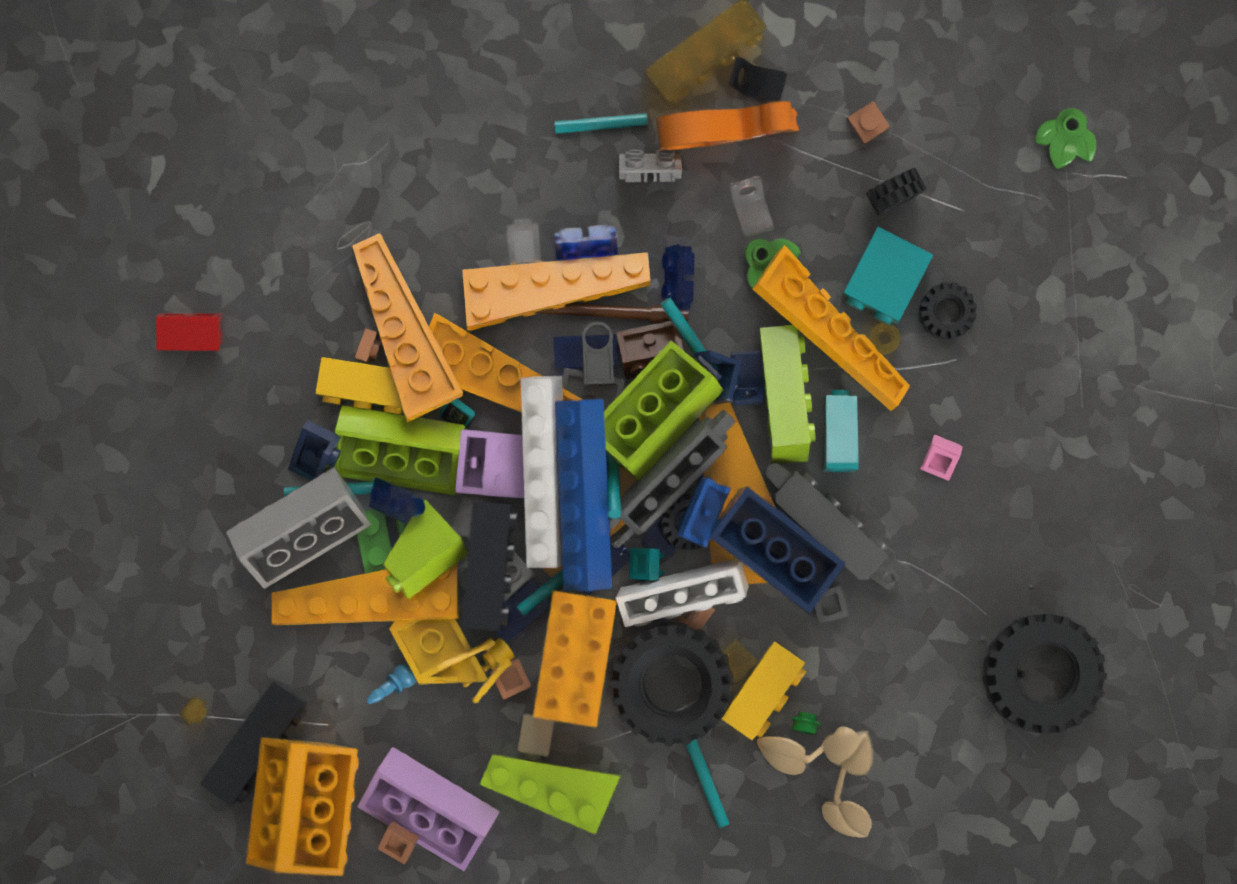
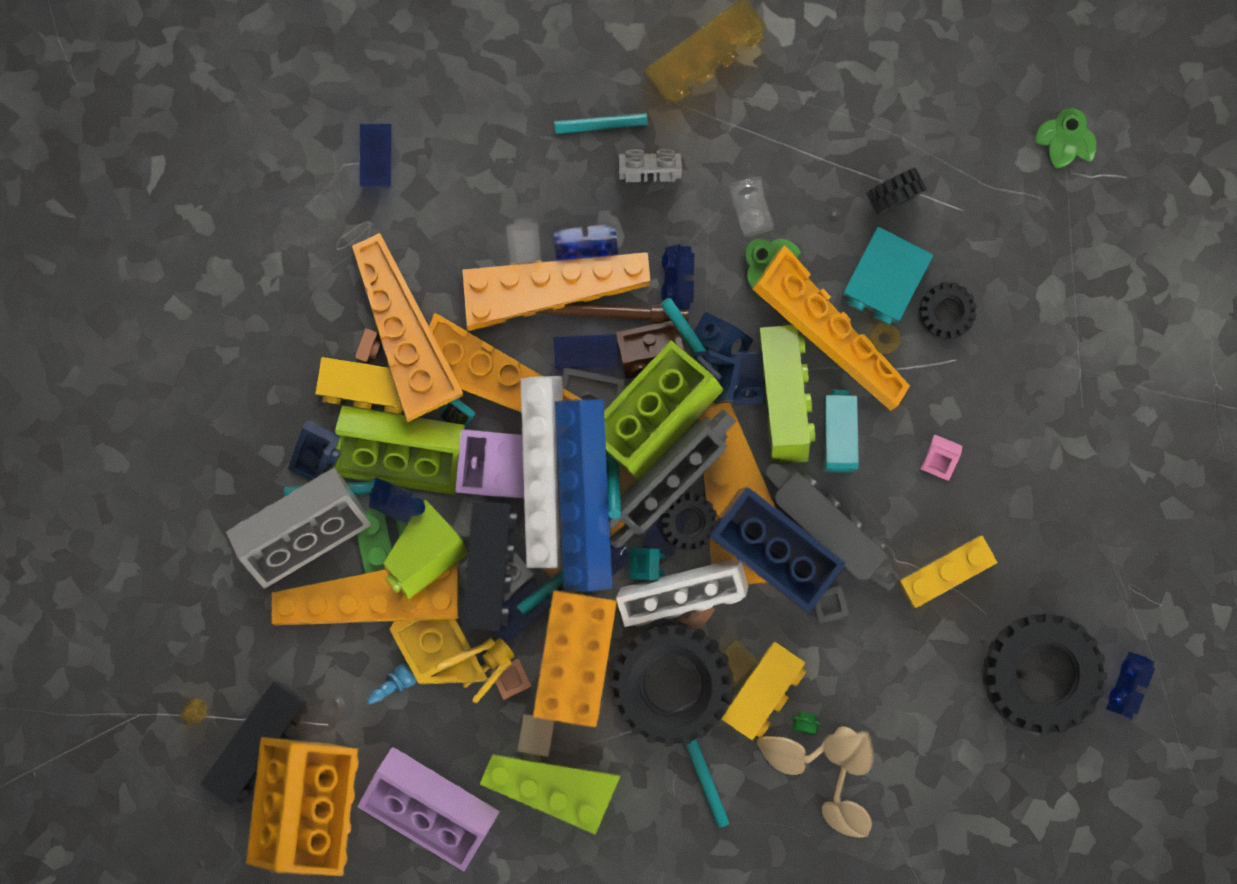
red hinge [156,313,222,351] -> none
nougat plate [378,821,419,865] -> none
dark grey piece [582,321,614,385] -> none
orange animal [656,101,799,150] -> none
blue hinge [677,477,730,548] -> none
black bracket [729,57,787,102] -> none
nougat plate [847,101,890,145] -> none
none -> clear blue plate [360,124,392,187]
none -> dark blue bracket [694,312,753,358]
none -> yellow brick [897,535,998,609]
none -> clear blue hinge [1106,652,1155,720]

